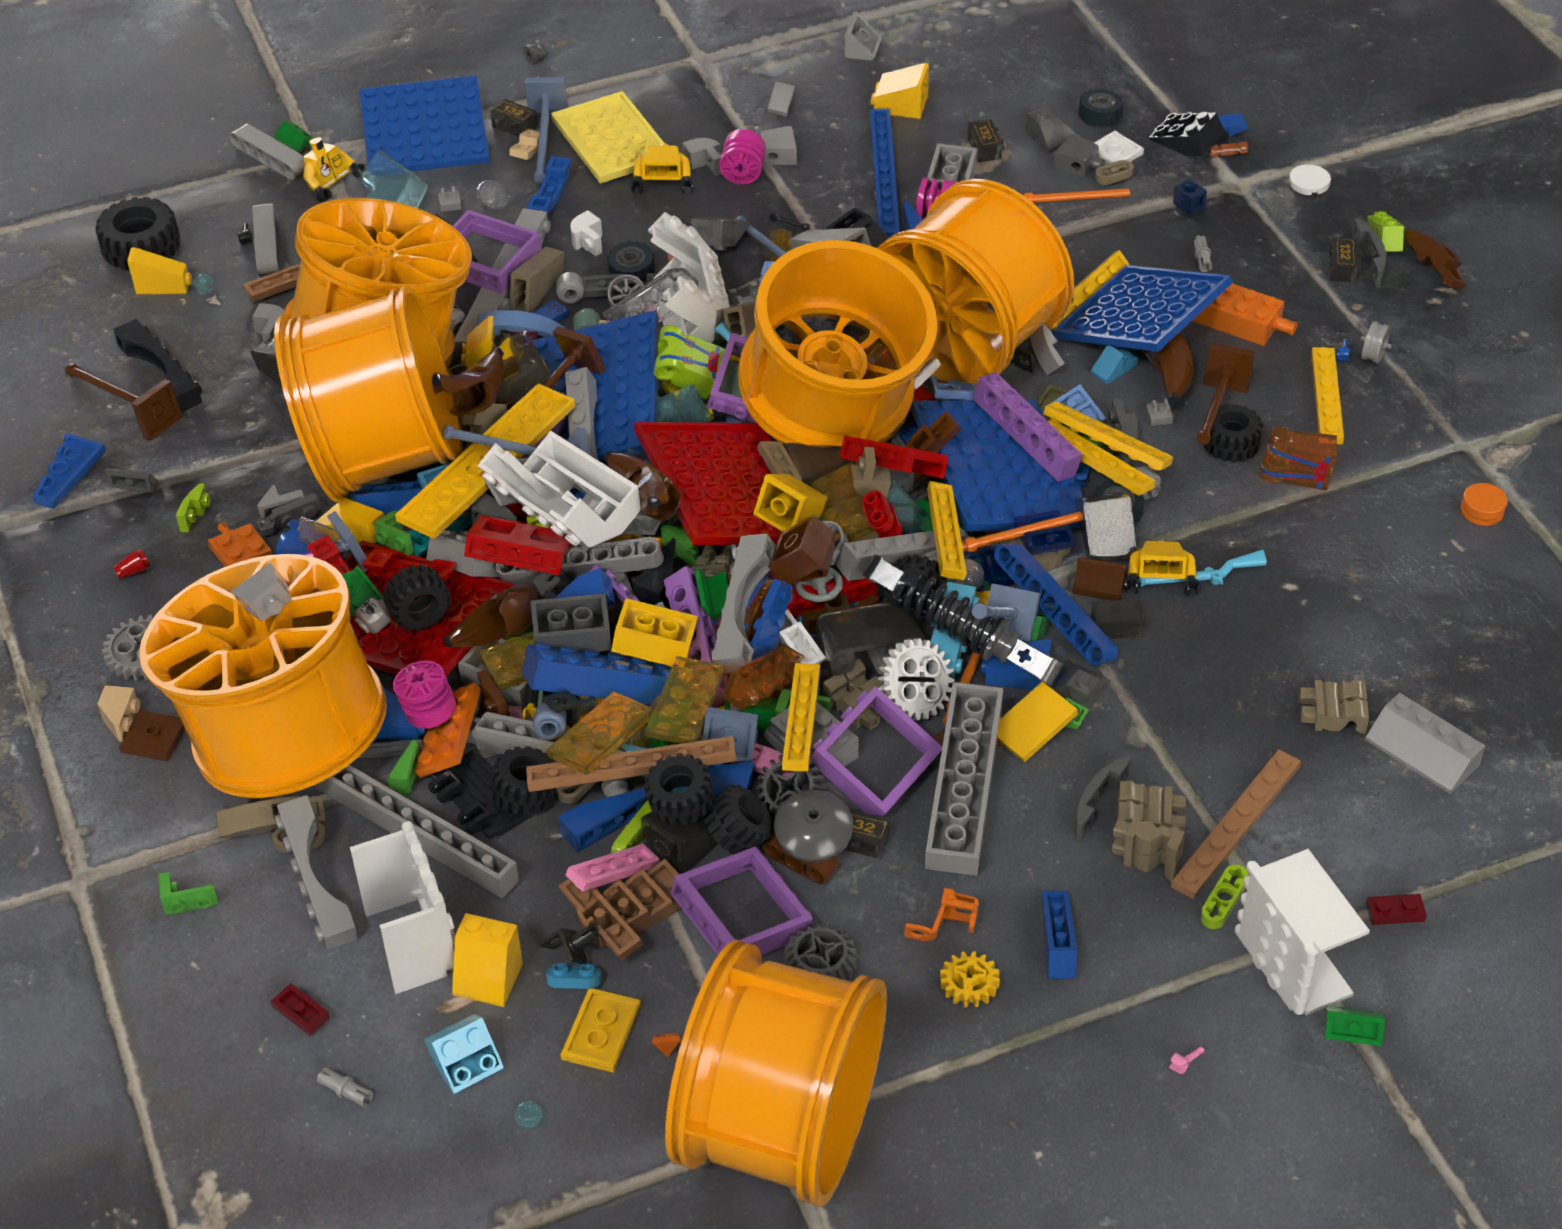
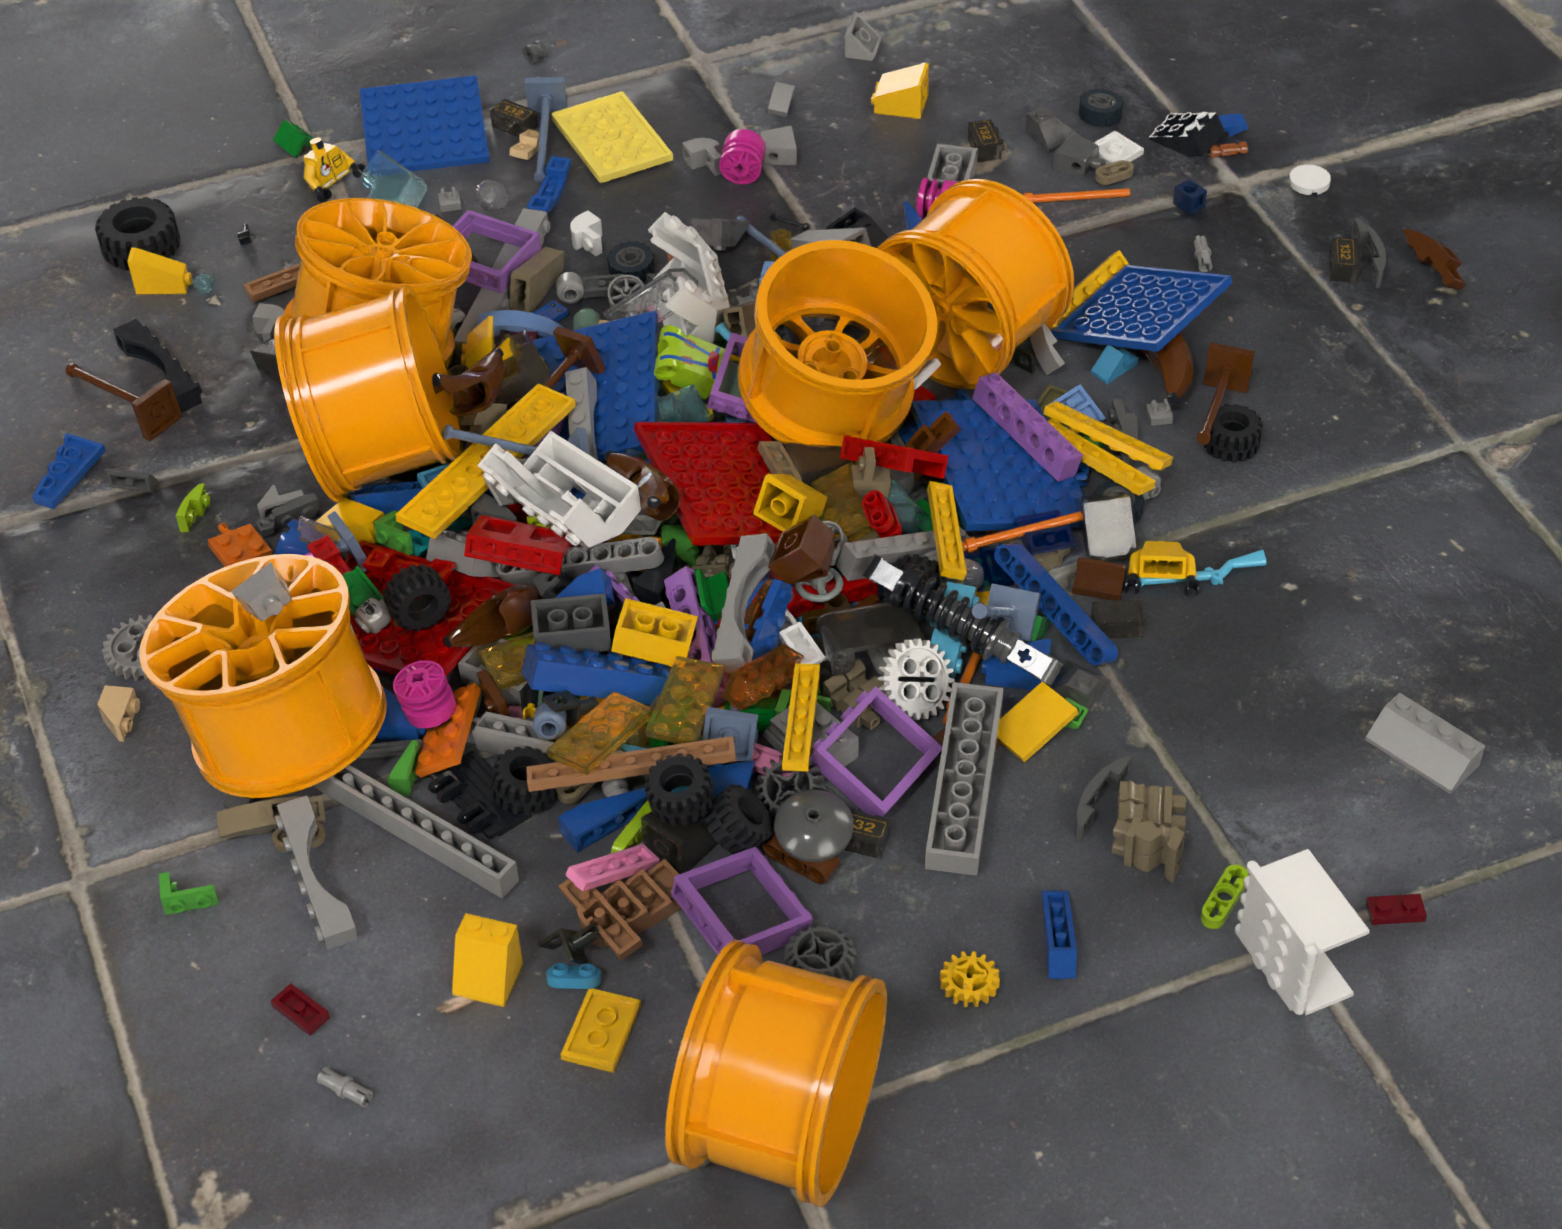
red cone [113,549,151,579] -> none
reddish brown plate [119,710,185,761] -> none
light grey beam [230,124,305,180] -> none
light grey beam [252,203,280,275] -> none
white windscreen [350,821,455,994] -> none
medium azure slope [424,1014,504,1094] -> none
clear light blue plate [514,1101,543,1129] -> none
yellow torso [630,143,693,194] -> none
orange slope [652,1033,680,1057] -> none
blue plate [870,108,900,237] -> none
orange piece [904,888,979,941] -> none
medium blue wing [929,376,977,401] -> none
bright pink hand [1169,1047,1204,1074] -> none
medium nougat plate [1171,749,1301,900] -> none
orange brick [1192,283,1298,346] -> none
clear orange piece [1259,426,1337,491] -> none
dark tan hips [1299,679,1369,735] -> none
yellow plate [1311,347,1344,444] -> none
green panel [1324,1005,1385,1046] -> none
blue hand [1336,339,1351,361] -> none
light grey wheel [1360,321,1392,364] -> none
lime slope [1367,211,1404,252] -> none
orange head [1460,483,1507,526] -> none

